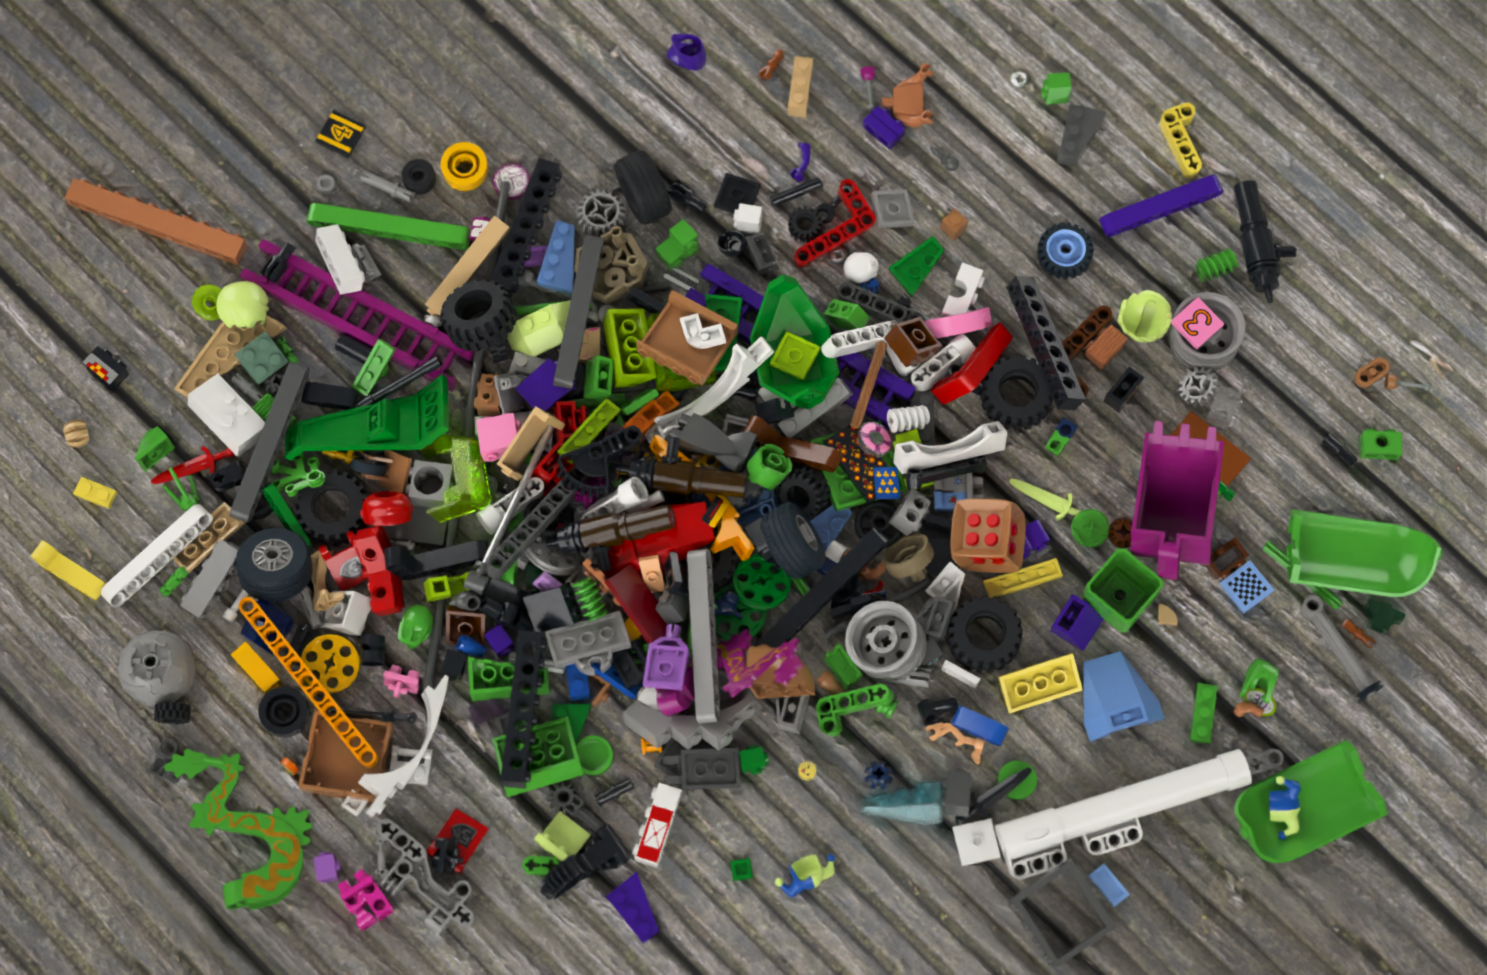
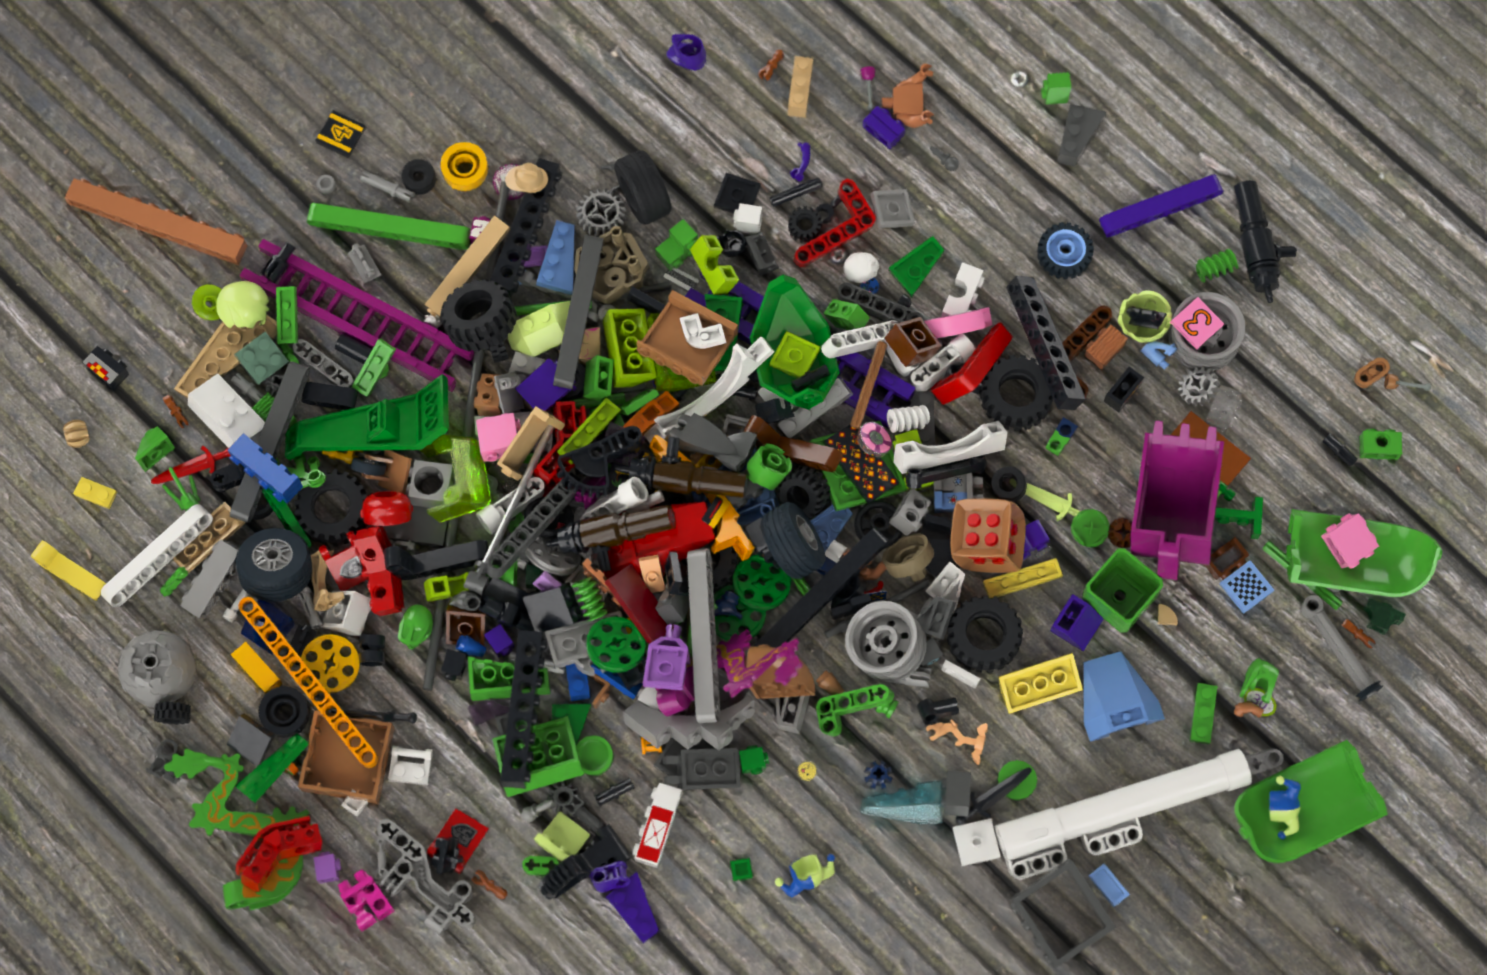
white brick [315,224,365,295] -> none
black piece [356,356,443,407] -> none
white slope [358,675,449,817] -> none
bright pink hips [383,665,419,698] -> none
black arm [667,179,708,214] -> none
bright green hinge [823,643,862,690] -> none
blue sticker [873,467,900,499] -> none
medium nougat brick [940,208,968,241] -> none
blue beam [951,706,1009,747] -> none
light yellow beam [1159,103,1202,179] -> none
none -> dark orange piece [162,394,189,428]
none -> black tile [227,713,275,767]
none -> wedge [228,433,303,504]
none -> green wing [235,733,309,803]
none -> red brick [236,816,322,893]
none -> bright green plate [276,286,298,344]
none -> light grey beam [293,339,354,388]
none -> dark orange piece [471,870,507,899]
none -> tan piece [505,163,548,193]
none -> light grey bar [521,800,553,822]
none -> green wedge [586,617,646,673]
none -> dark purple piece [590,861,631,893]
none -> lime arch [690,235,739,294]
none -> black pin [791,364,830,392]
none -> black tyre [991,466,1027,502]
none -> black hinge [1127,306,1166,330]
none -> light blue plant [1140,341,1177,370]
none -> green bracket [1215,497,1263,539]
none -> bright pink brick [1321,513,1379,569]

